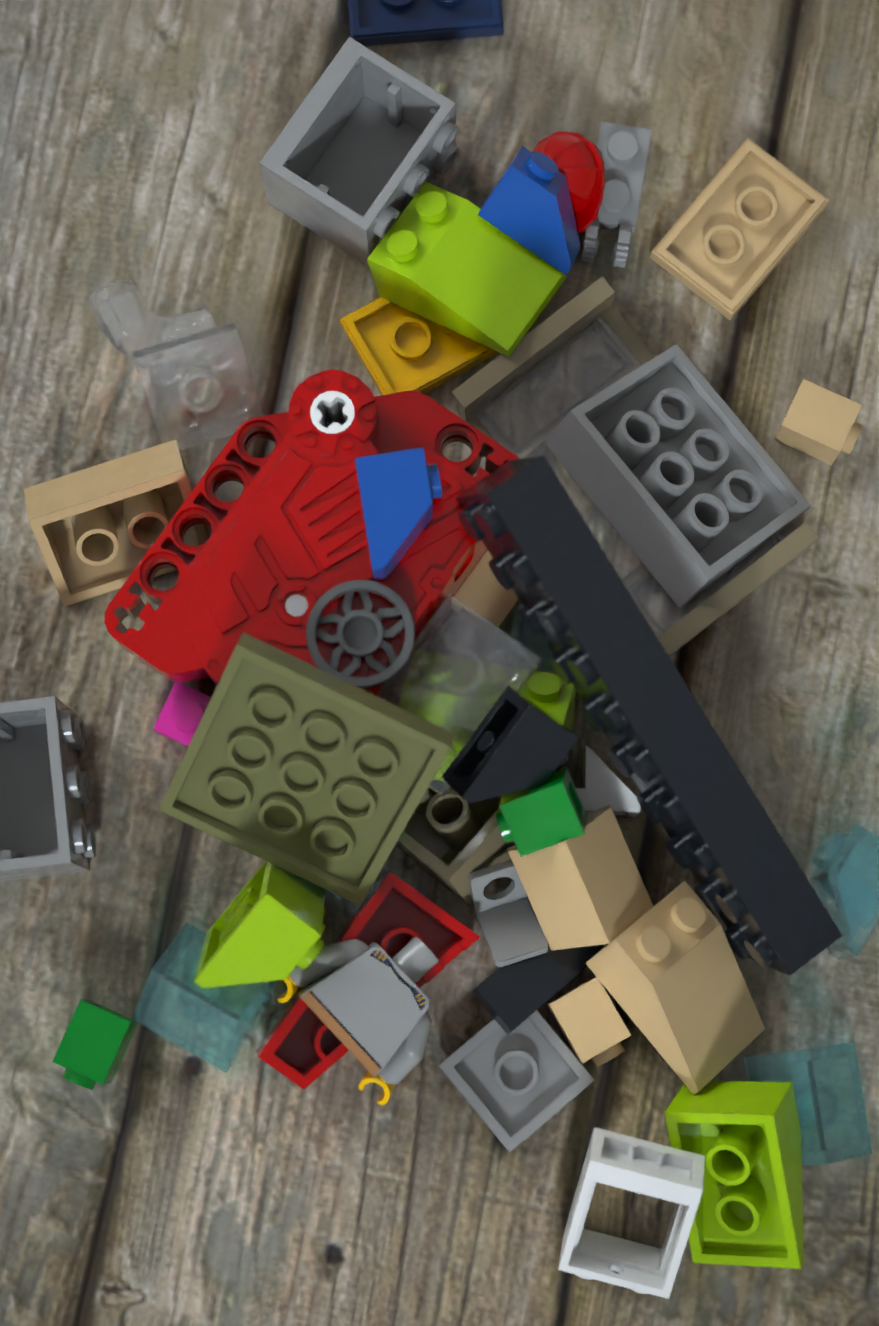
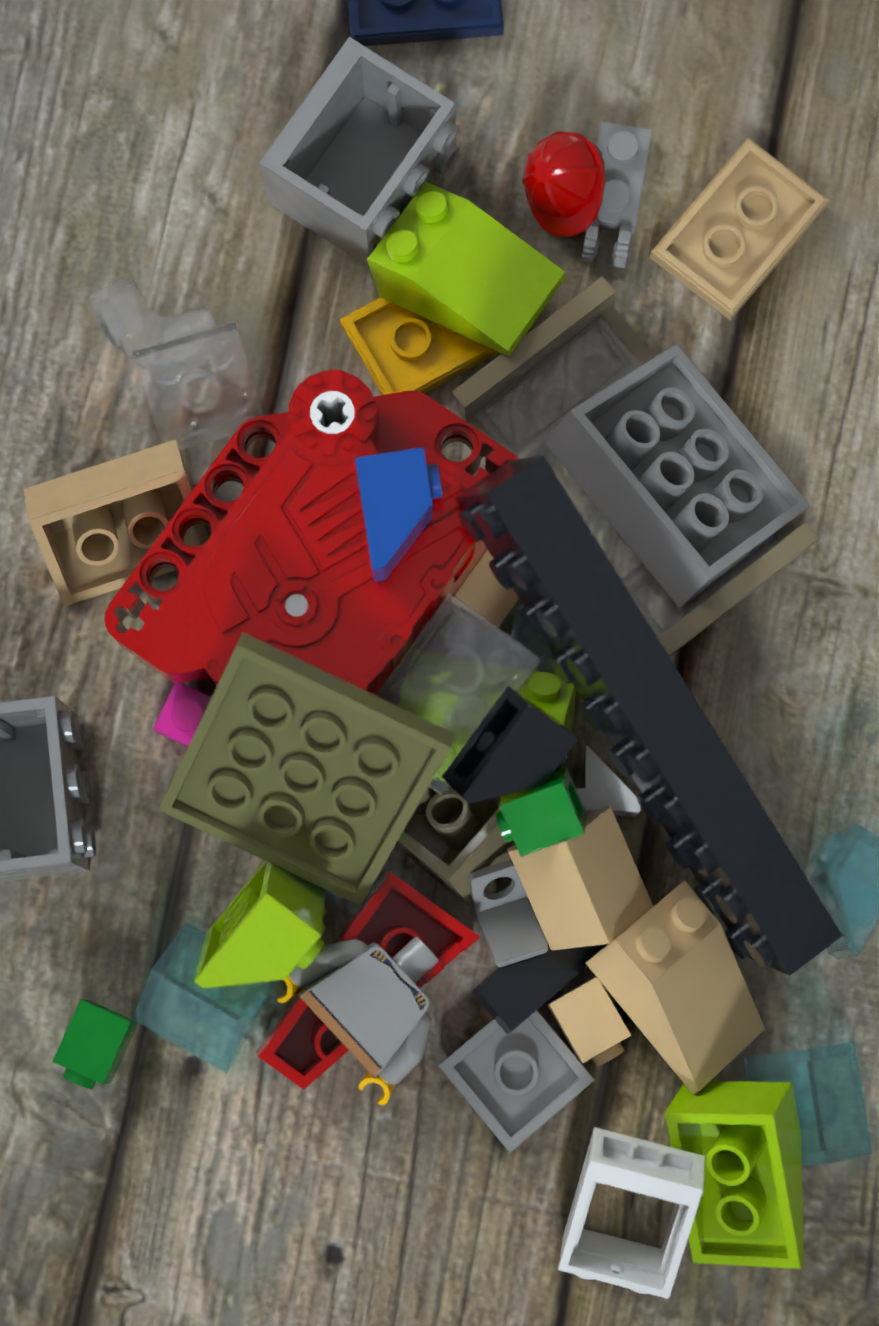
dark grey wheel [306,580,415,688] -> none
blue slope [478,146,581,275] -> none
tan brick [774,379,863,466] -> none

